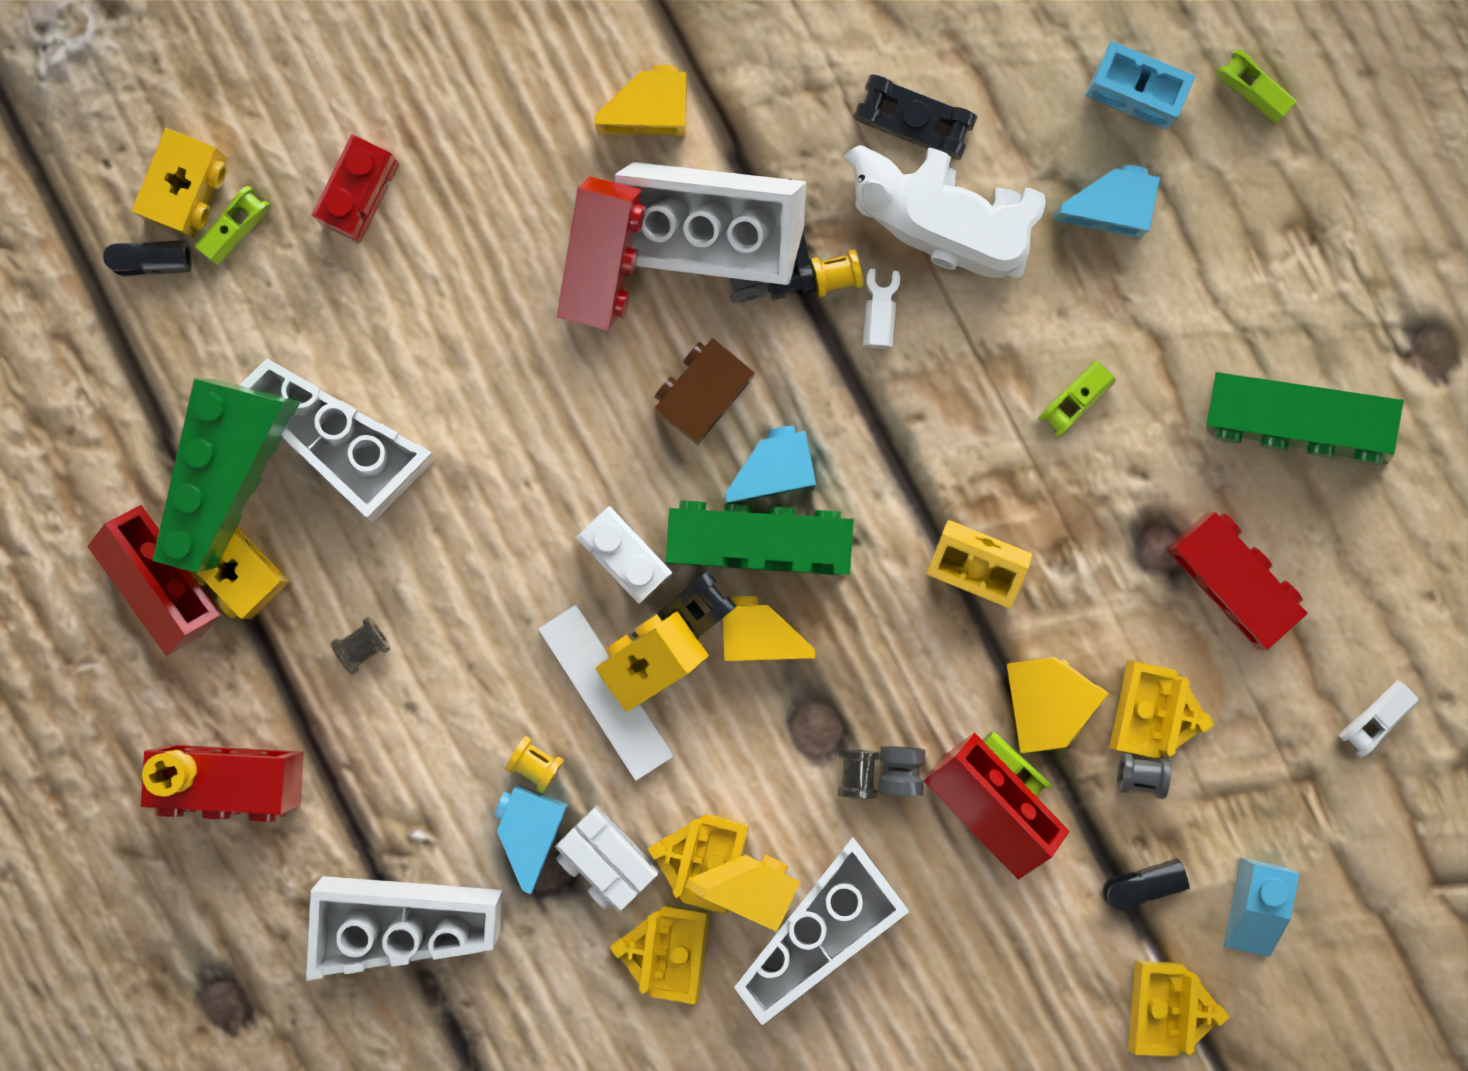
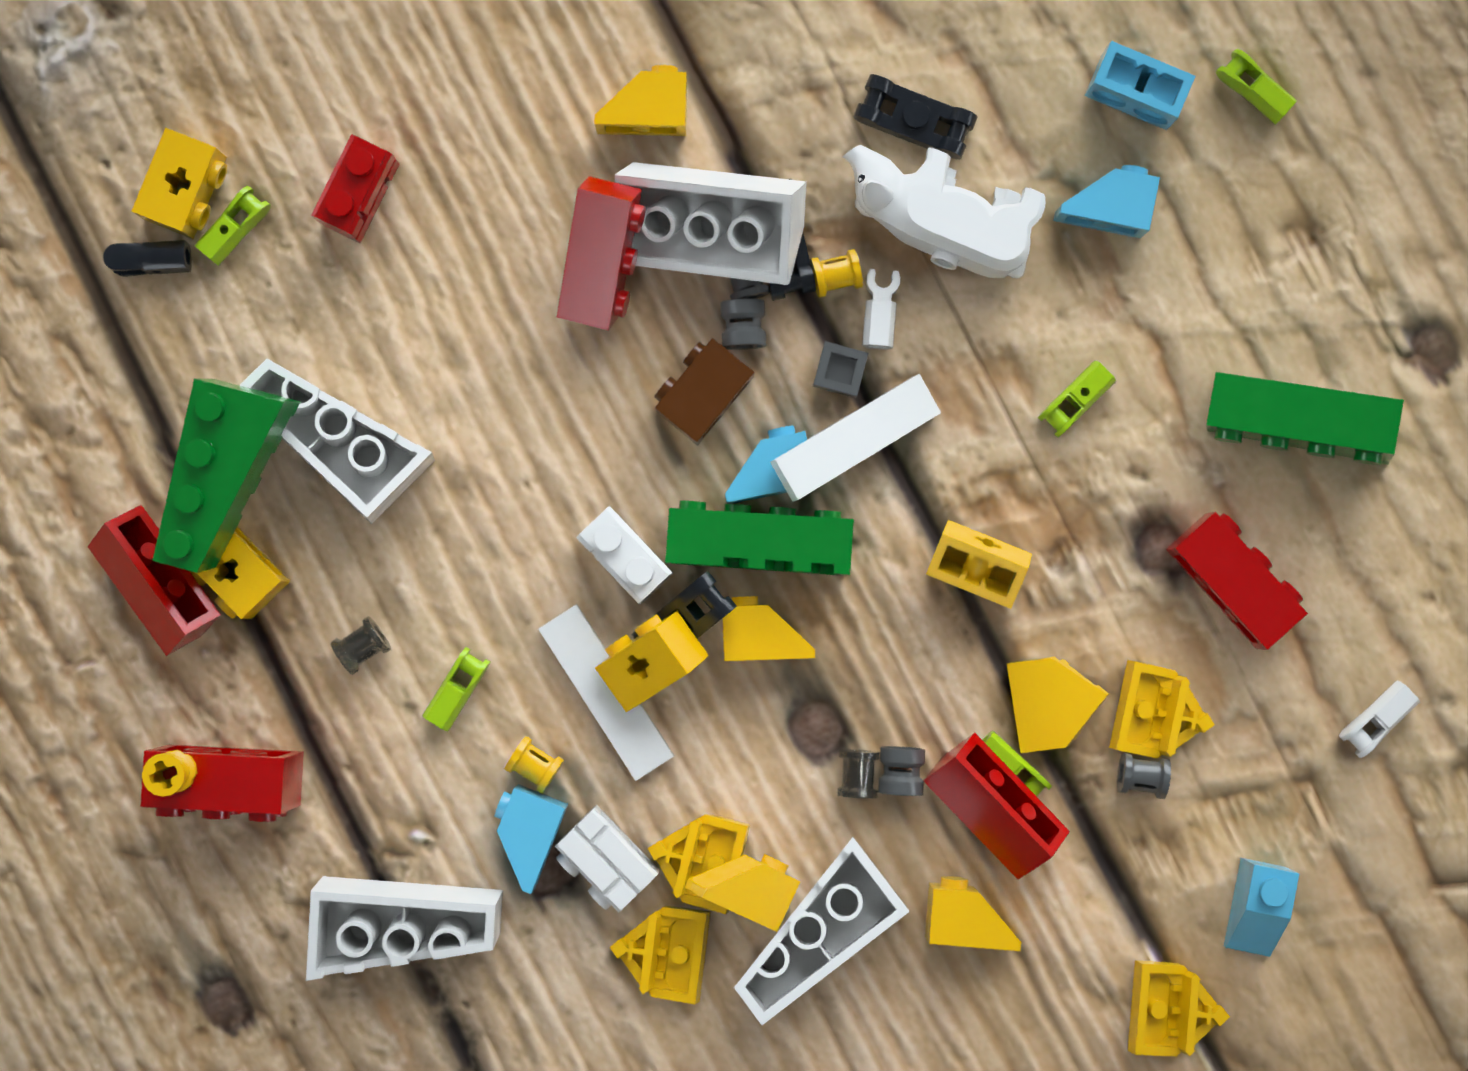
black bar [1102,858,1190,910] -> none
none -> lime bar [422,647,490,731]
none -> dark grey wheel [720,299,767,350]
none -> white tile [770,374,941,502]
none -> dark grey plate [813,341,869,398]
none -> yellow slope [925,876,1021,952]

